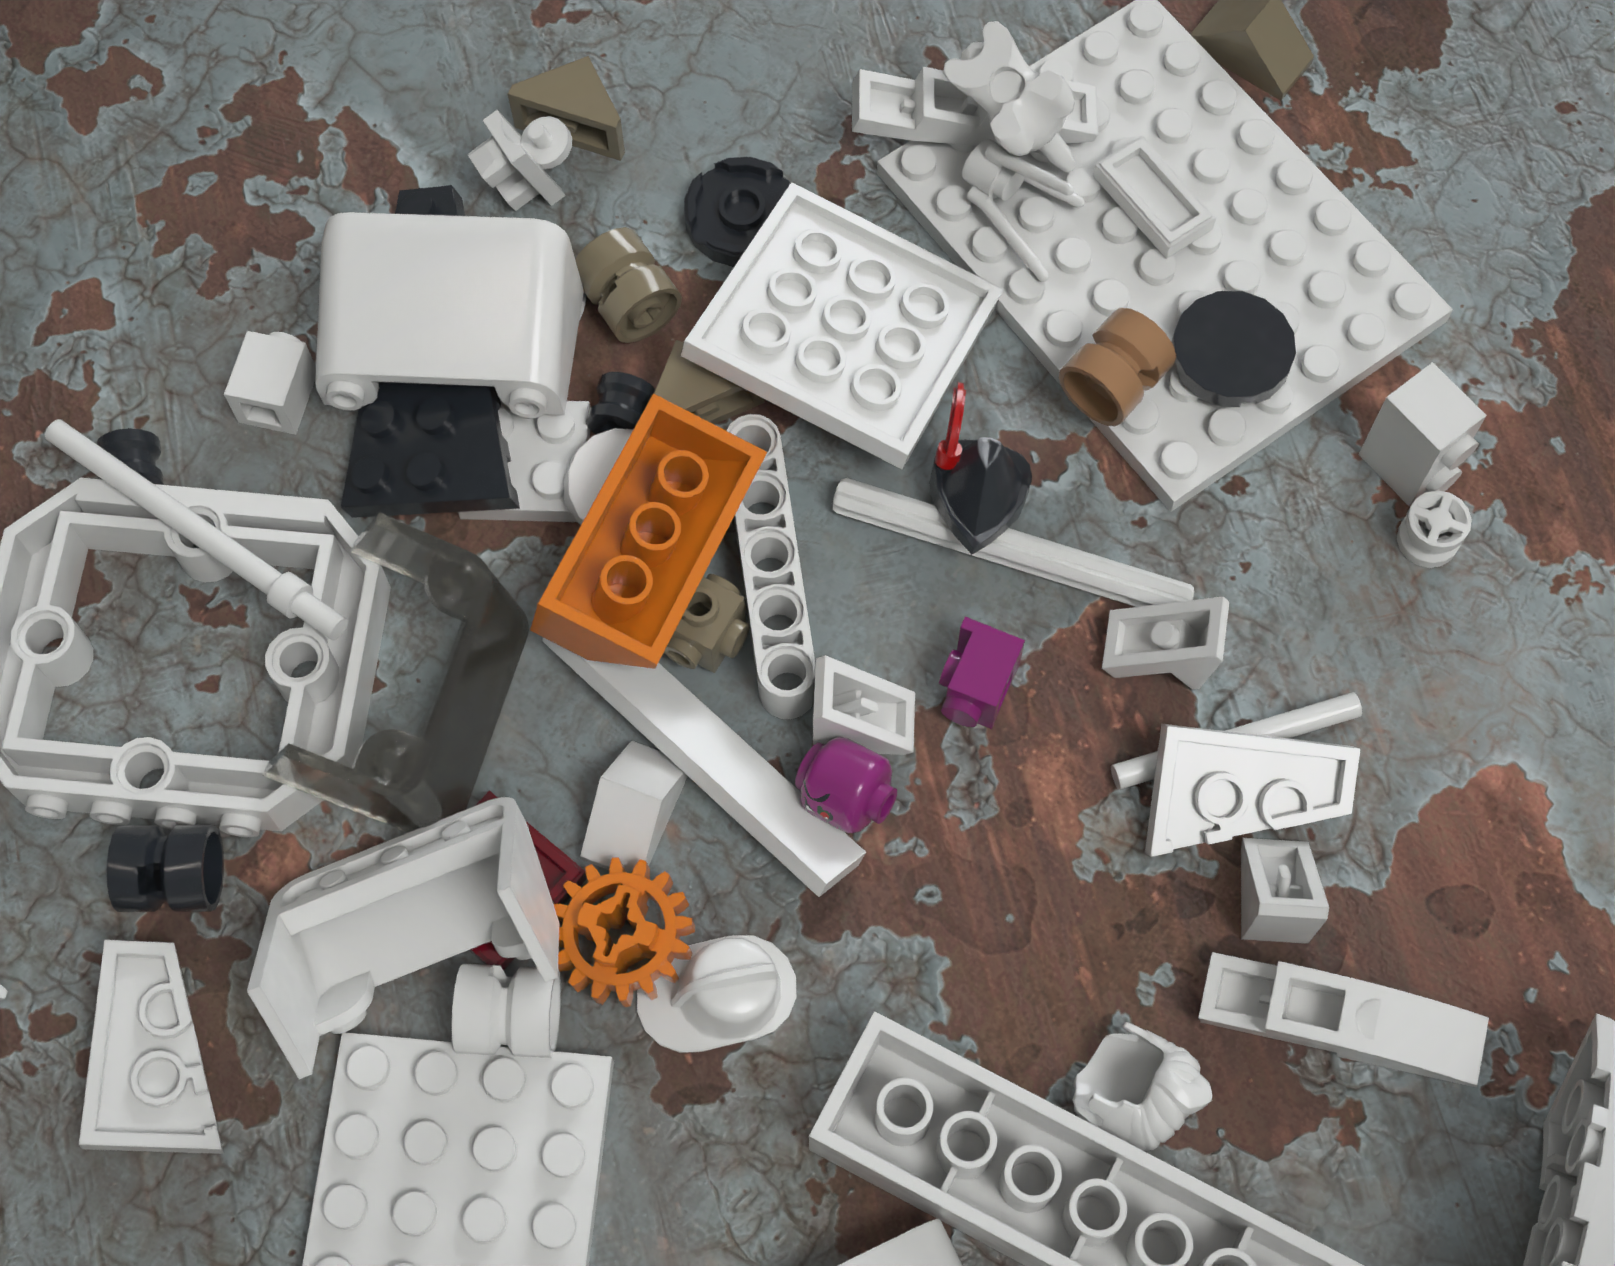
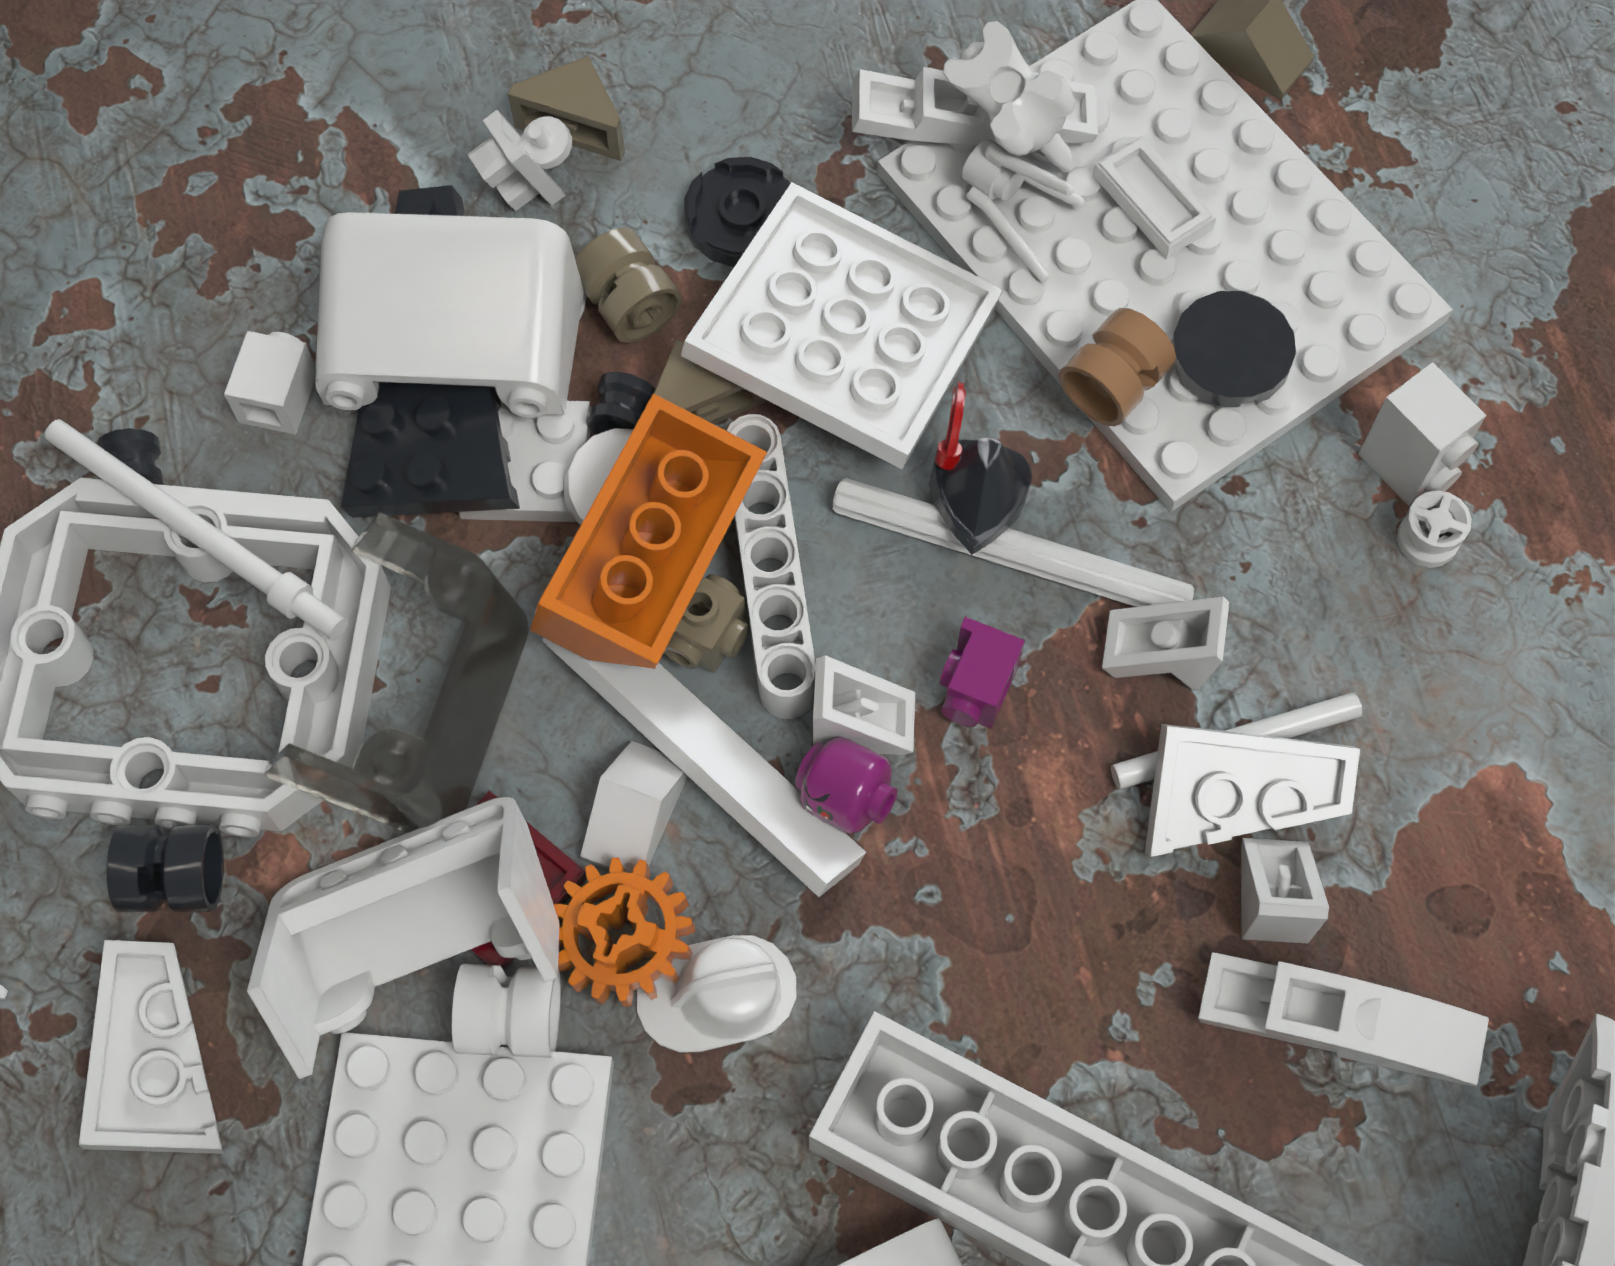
white hair [1072,1022,1212,1151] -> none

